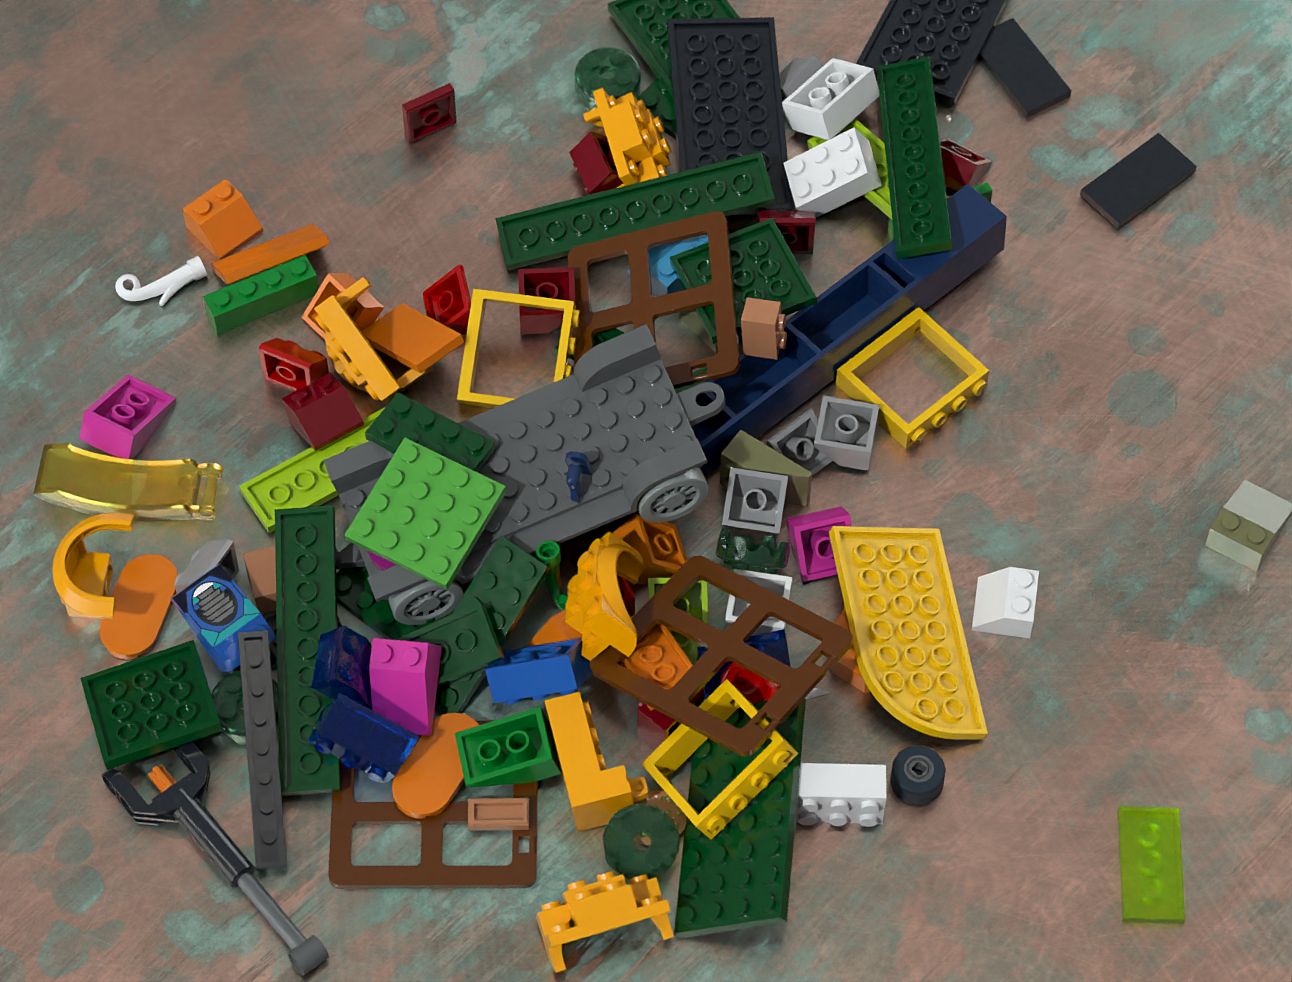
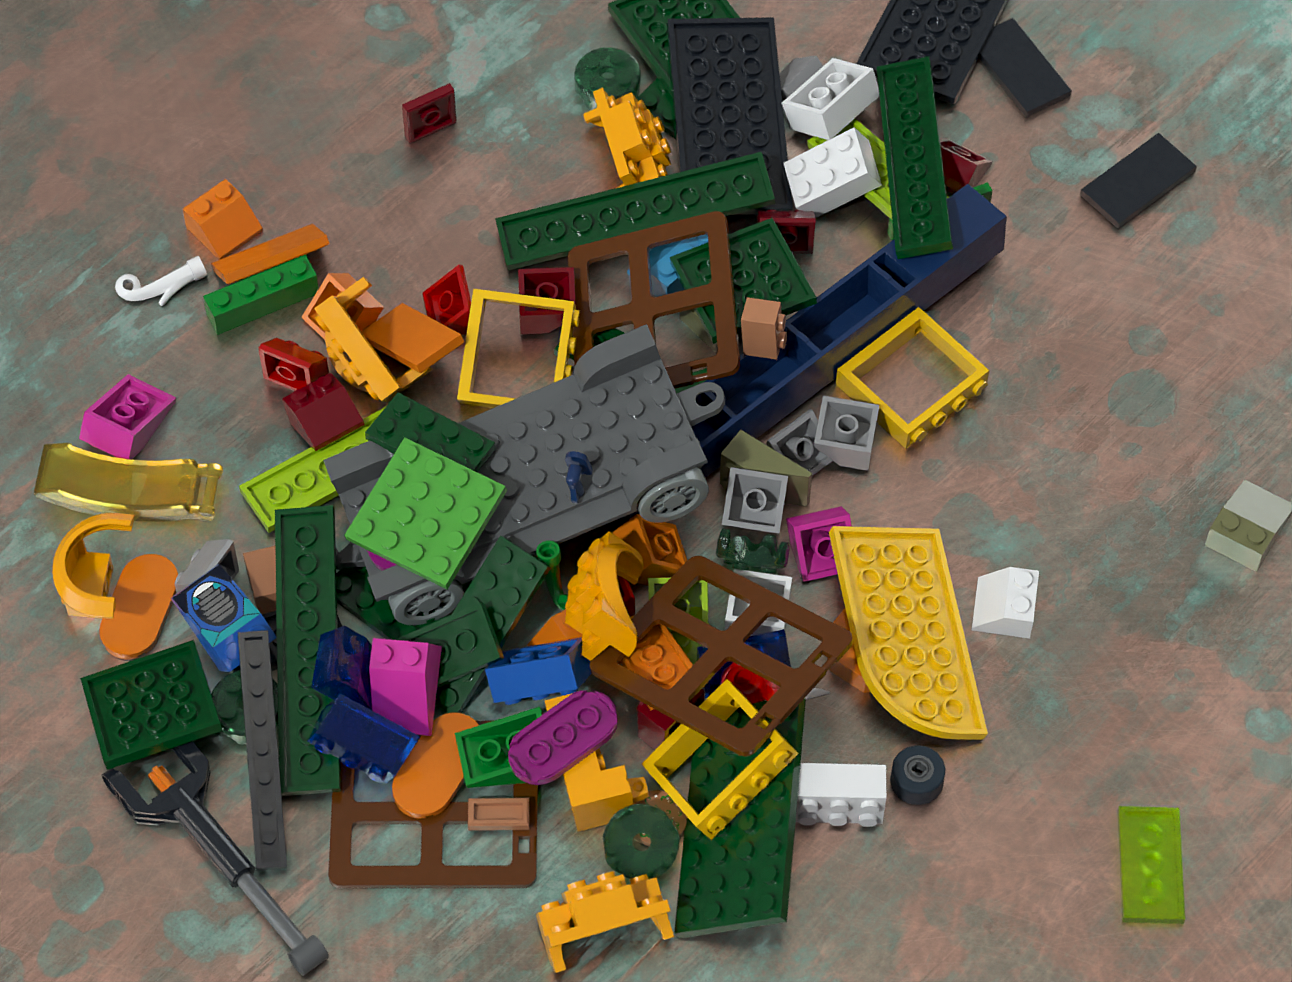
dark red slope [569,132,638,194] -> none
none -> magenta tile [508,690,618,785]

